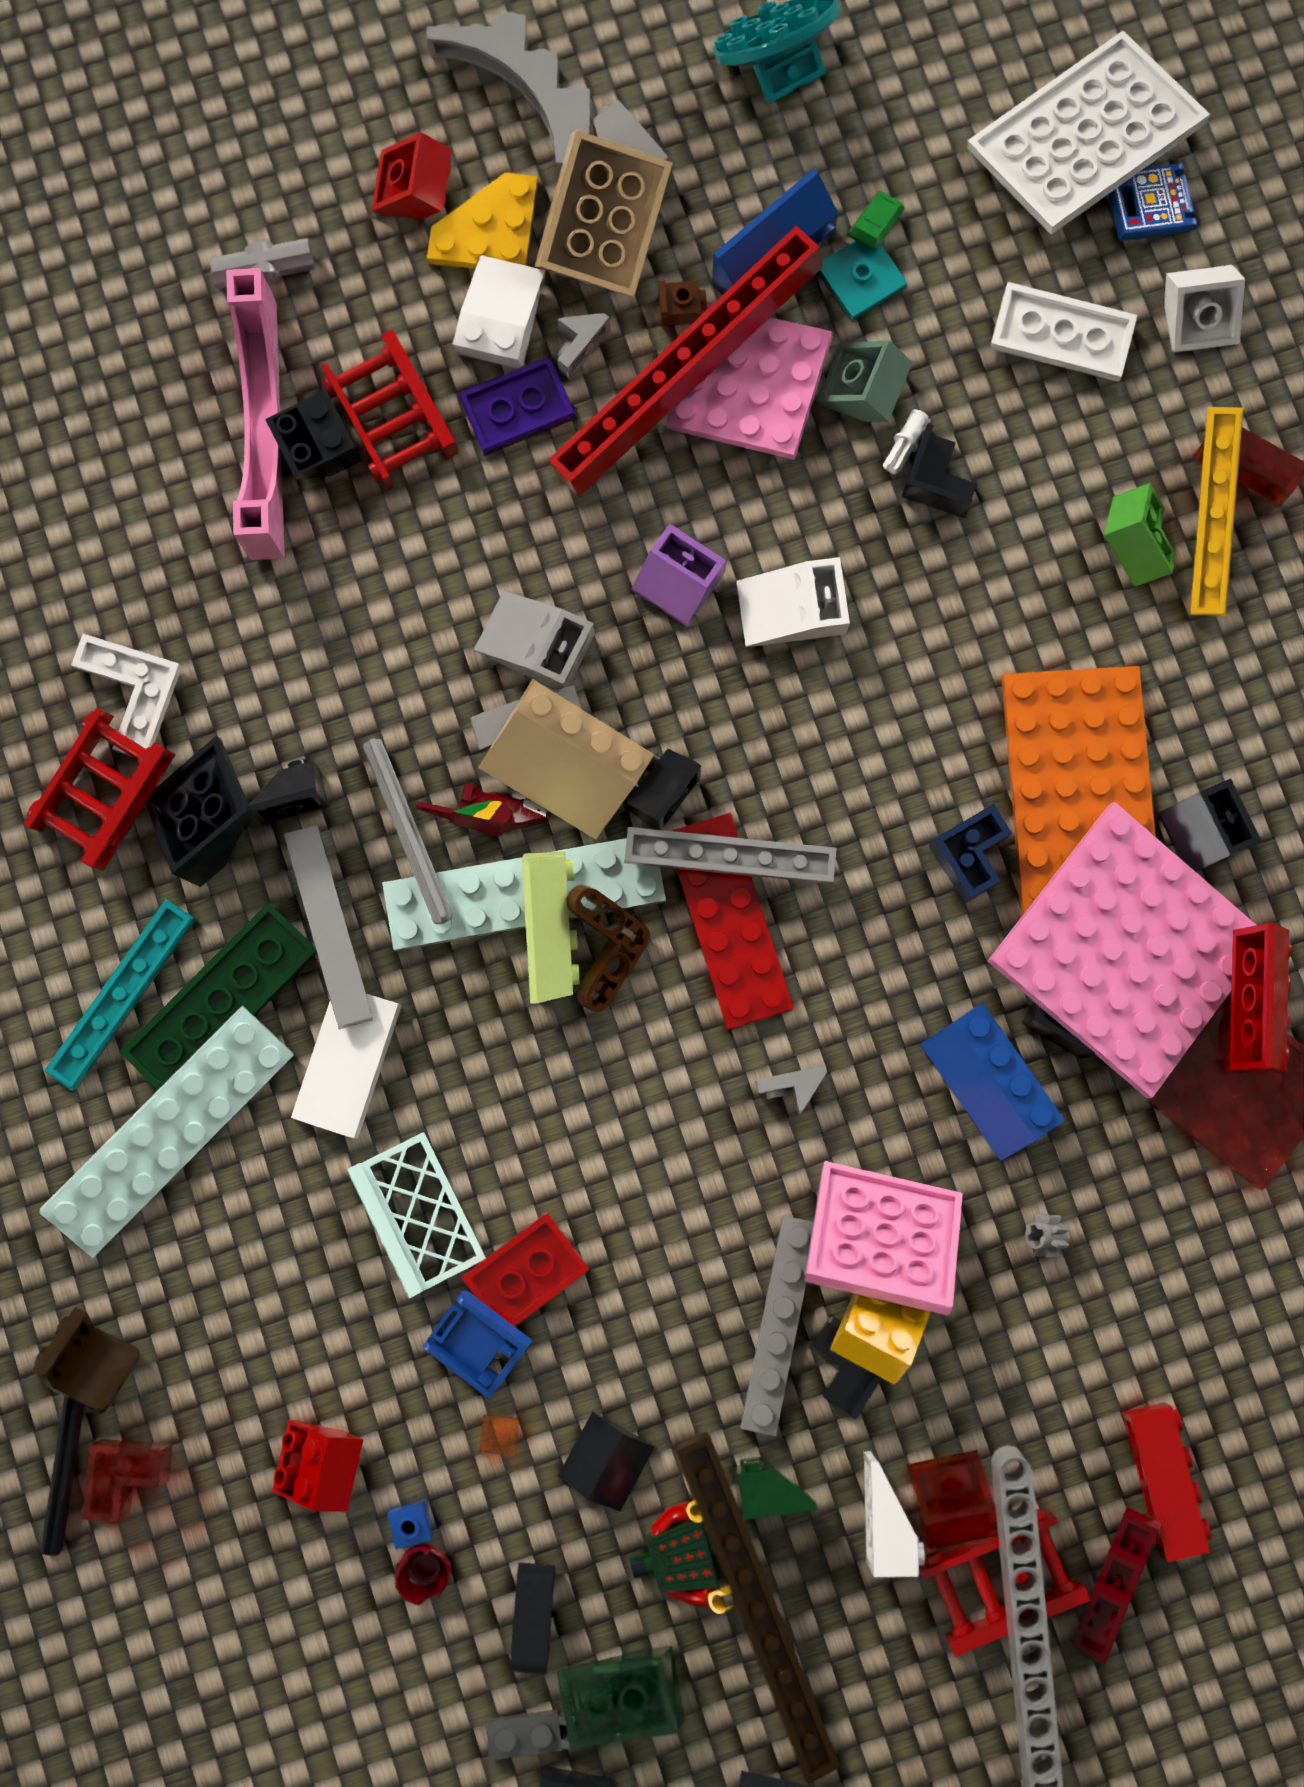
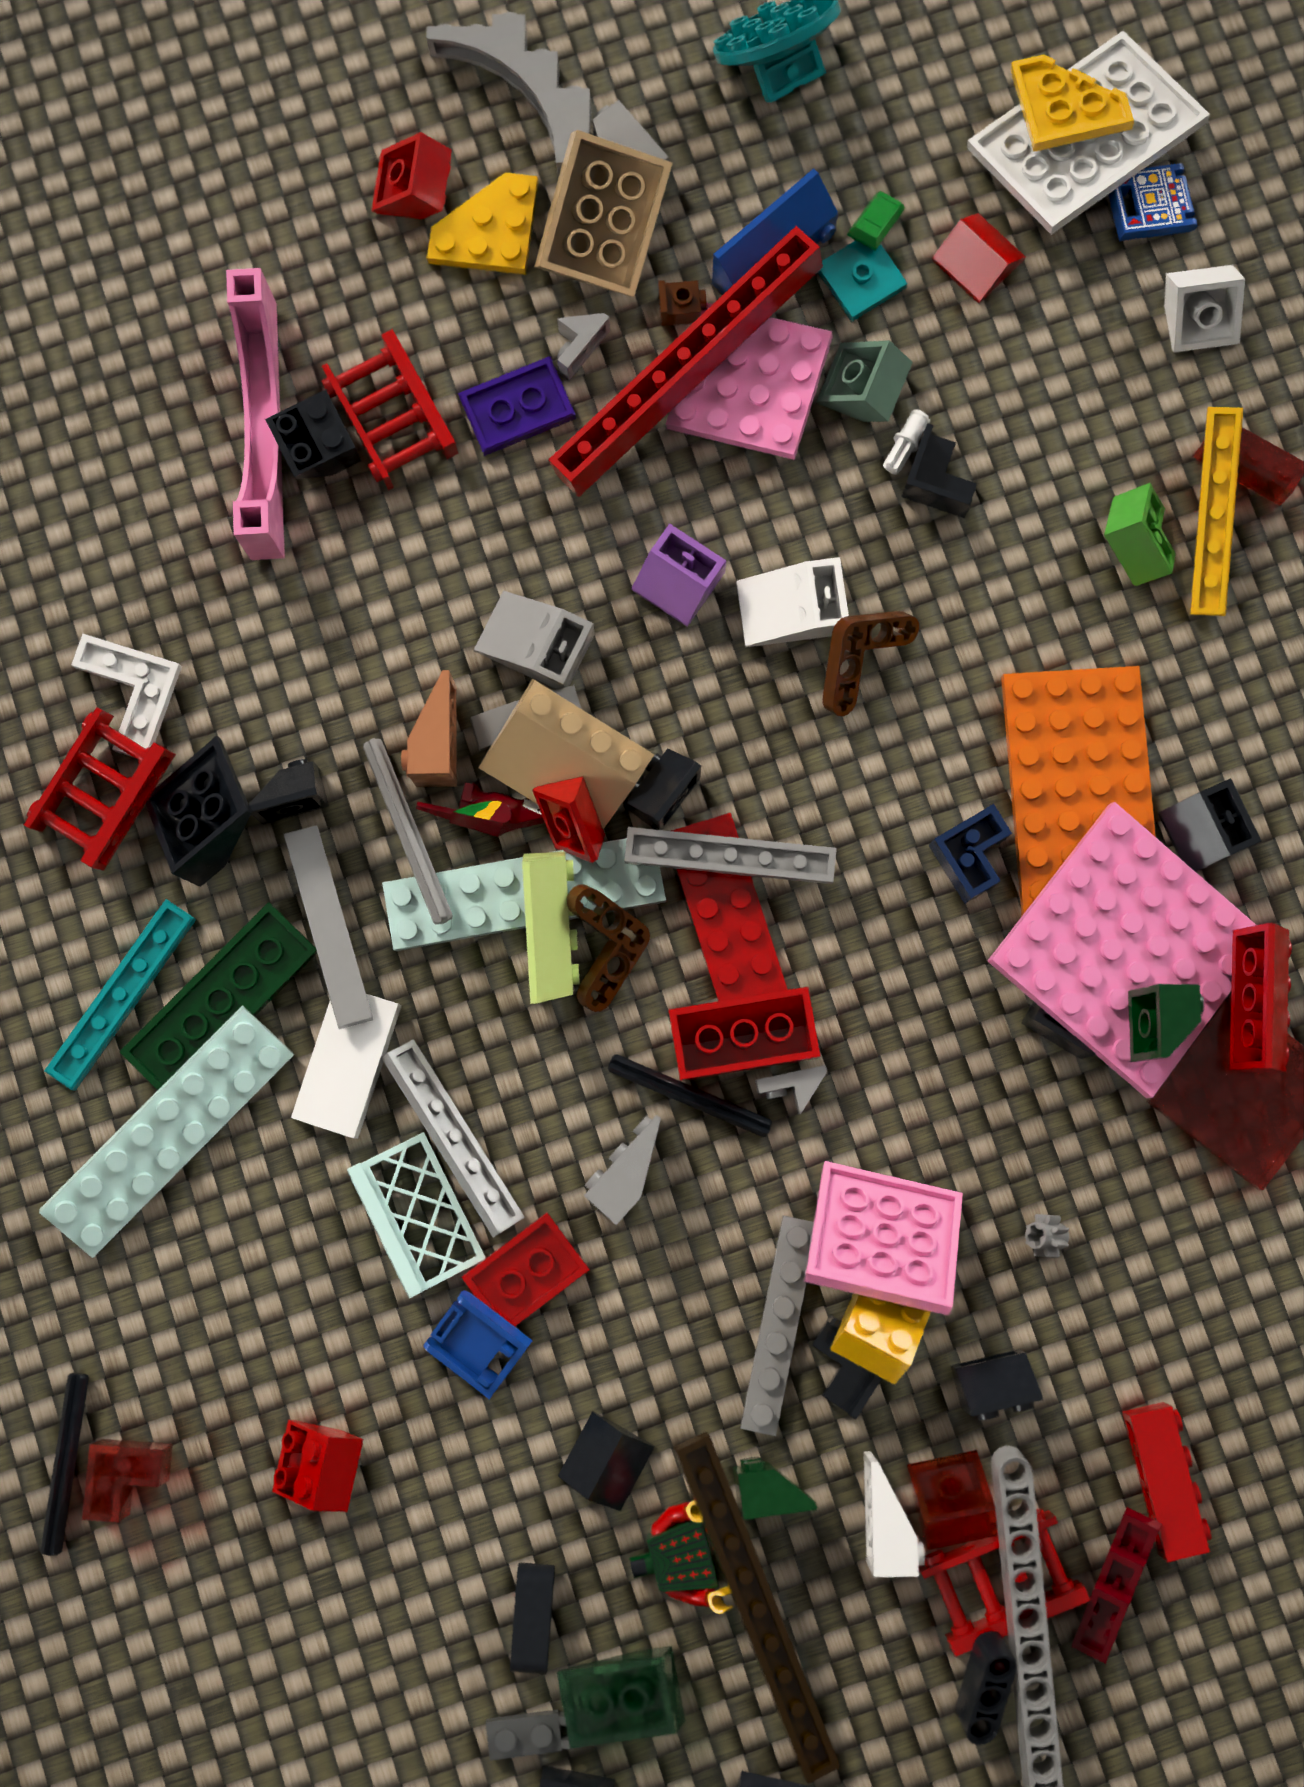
dark brown bracket [33,1307,141,1413] -> none
light grey piece [210,238,315,289] -> none
blue plate [387,1500,434,1550] -> none
dark red hair [395,1544,451,1605] -> none
white slope [453,255,546,369] -> none
clear orange tile [479,1414,520,1456] -> none
blue slope [920,1003,1065,1161] -> none
white plate [989,282,1137,382] -> none
none -> light grey plate [382,1039,525,1238]
none -> nougat slope [401,670,457,787]
none -> red slope [532,776,605,863]
none -> light grey slope [584,1115,661,1225]
none -> black axle [608,1054,772,1137]
none -> red slope [669,987,821,1081]
none -> reddish brown beam [822,611,919,717]
none -> slope [932,213,1026,304]
none -> black slope [951,1349,1043,1420]
none -> black beam [955,1631,1017,1745]
none -> yellow plate [1011,54,1134,152]
none -> dark green slope [1128,984,1204,1062]

